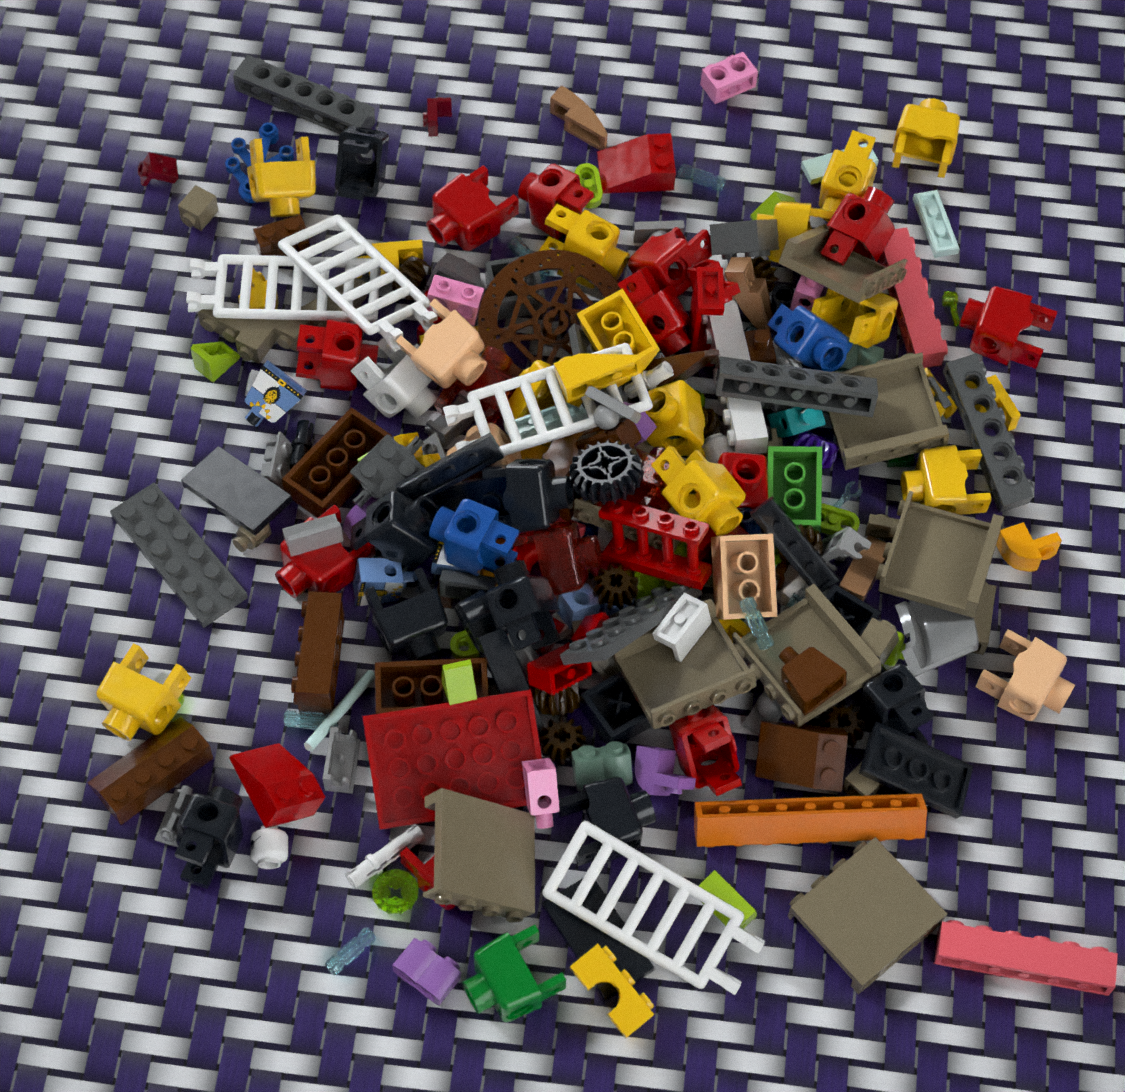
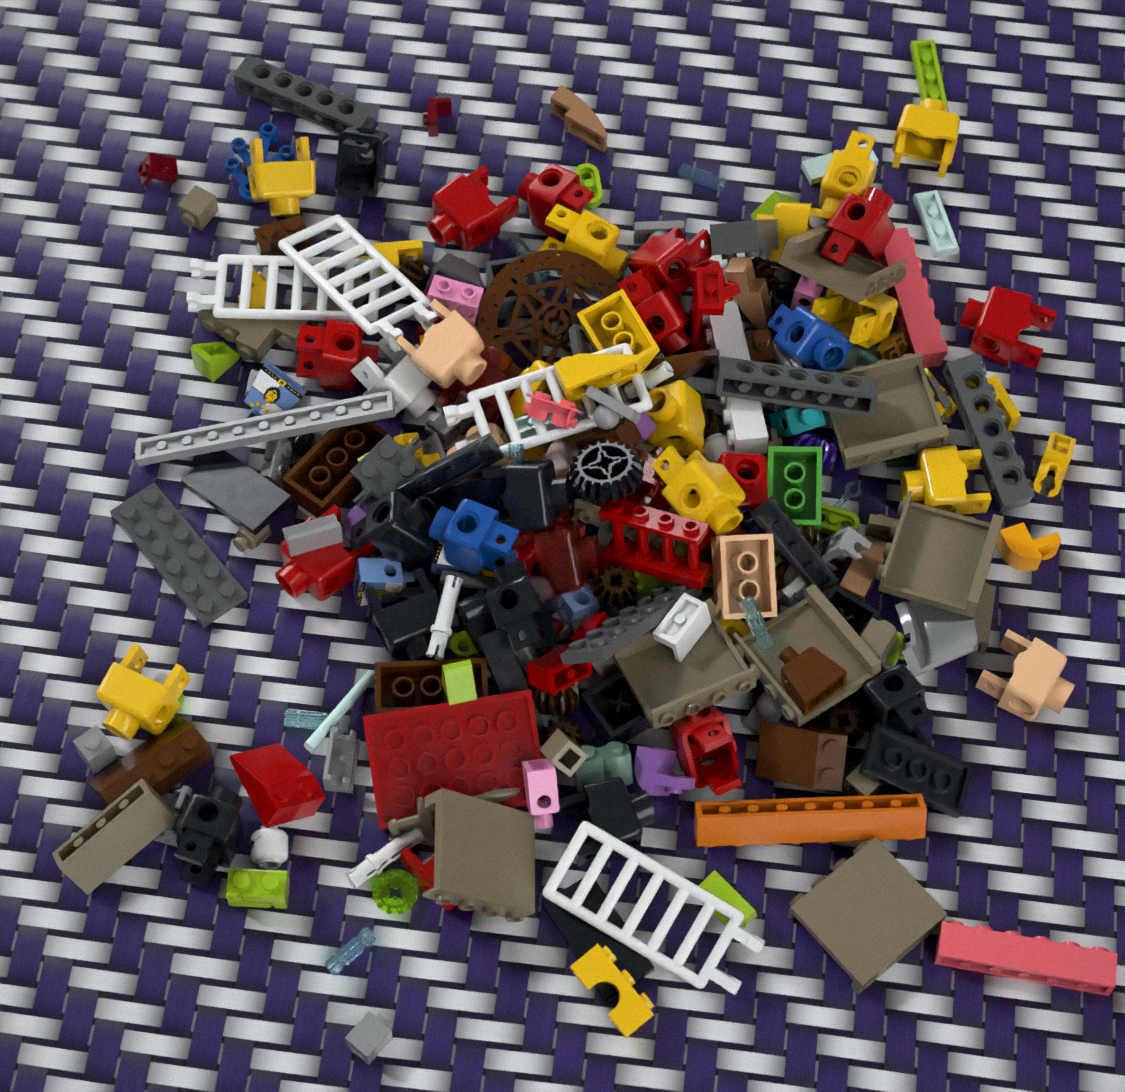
reddish brown brick [291,591,345,717] -> none
medium lavender brick [392,938,461,1006] -> none
green piece [462,924,566,1022] -> none
red slope [597,133,676,194] -> none
bright pink brick [700,52,758,104] -> none
clear neon green hand [942,291,960,326] -> none
none -> dark tan brick [52,778,177,895]
none -> light grey brick [73,725,117,774]
none -> light grey plate [135,390,395,466]
none -> lime brick [226,868,290,909]
none -> light grey brick [345,1011,393,1065]
none -> dark tan sword [388,788,520,839]
none -> white pin [426,575,463,660]
none -> clear light blue hand [508,444,524,460]
none -> coral hinge [523,391,583,430]
none -> dark tan brick [540,728,589,777]
none -> pearl gold slope [876,331,909,361]
none -> lime tile [910,39,949,112]
none -> yellow plate [1033,431,1077,497]

